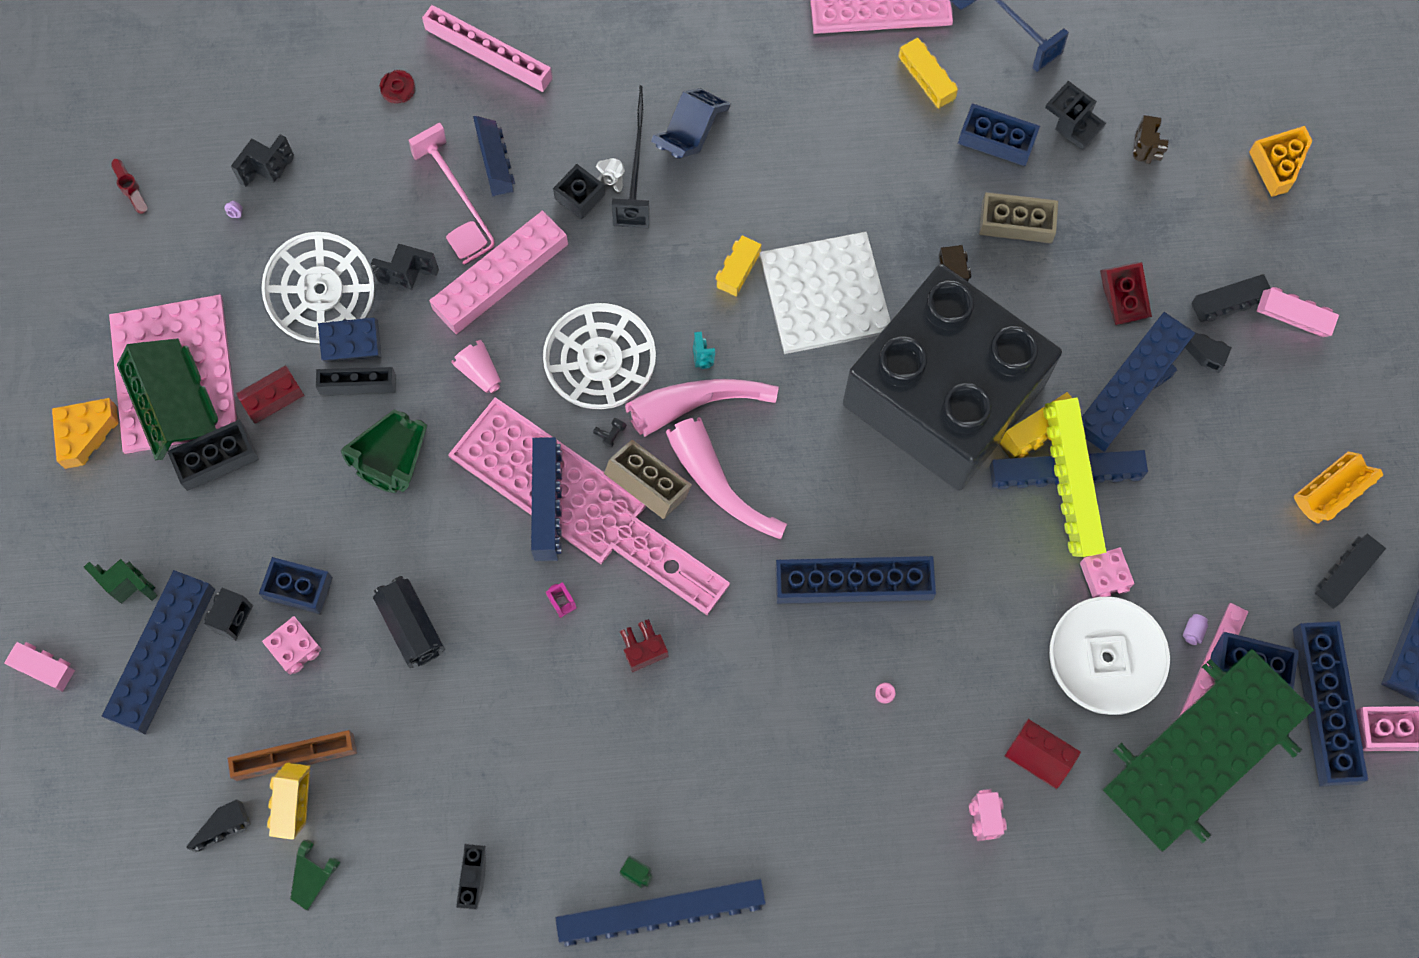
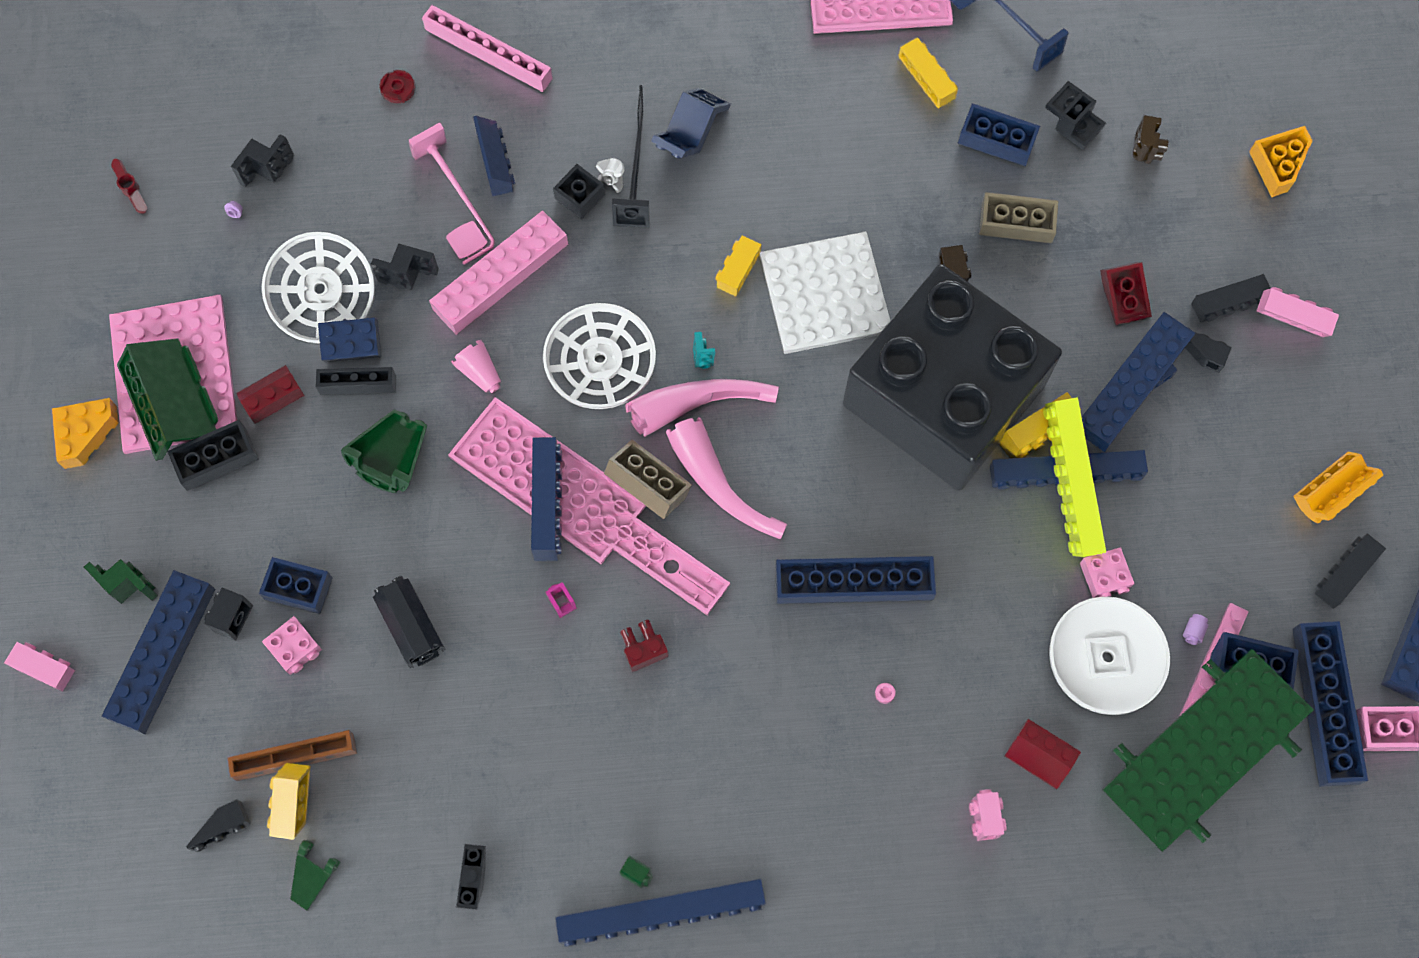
black piece [593,418,627,447] -> none

